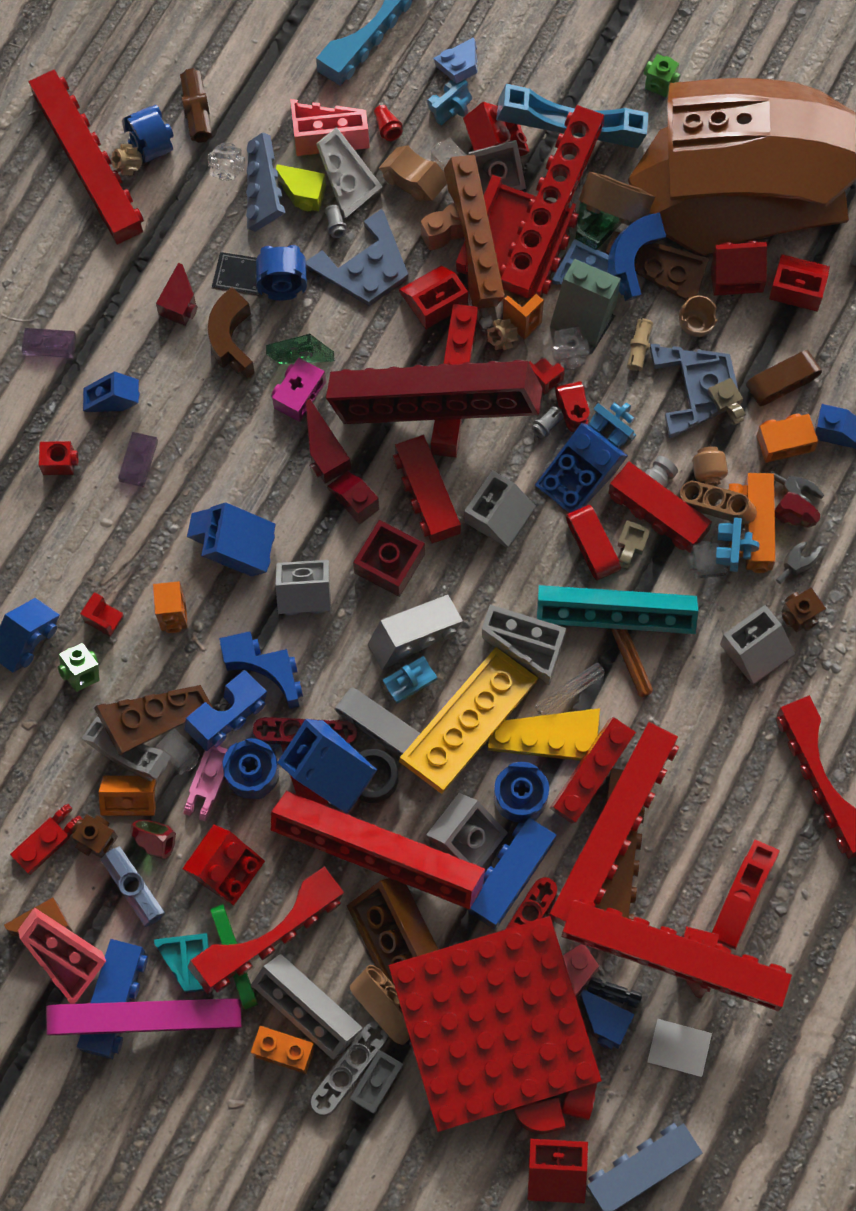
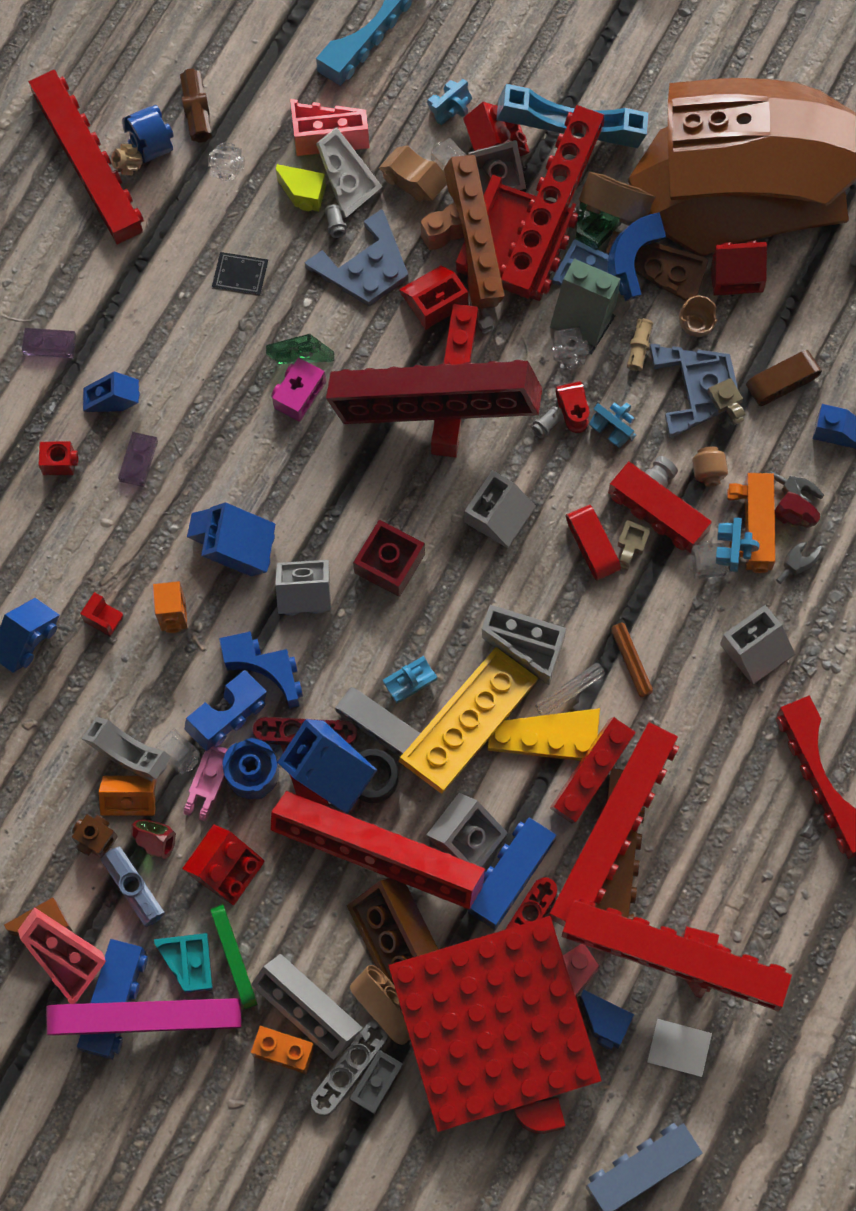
red hinge [10,804,83,875] -> none
bright green brick [58,643,100,692] -> none
reddish brown wing [94,685,213,756] -> none
dark red slope [156,263,198,326] -> none
red arch [188,866,344,994] -> none
reddish brown arch [208,287,255,379] -> none
sand blue wing [246,132,285,232] -> none
blue brick [256,245,307,301] -> none
dark red slope [306,399,351,484] -> none
dark red slope [327,471,380,525] -> none
wedge [368,595,463,670] -> none
red cone [374,105,403,141] -> none
red brick [392,434,461,544] -> none
medium blue wing [433,38,478,84] -> none
tan gear [487,319,518,350] -> none
blue brick [494,762,549,823] -> none
orange panel [503,294,544,339] -> none
red slope [527,1139,588,1204] -> none
red panel [529,358,565,395] -> none
blue slope [535,423,628,513] -> none
teal brick [537,585,698,634] -> none
red piece [562,1082,598,1121] -> none
black axle [587,977,642,1008] -> none
bright green brick [644,54,681,98] -> none
medium nougat beam [680,481,757,524] -> none
red slope [712,839,780,950] -> none
orange brick [756,414,818,463] -> none
red slope [769,254,830,312] -> none
reddish brown brick [781,587,826,633] -> none

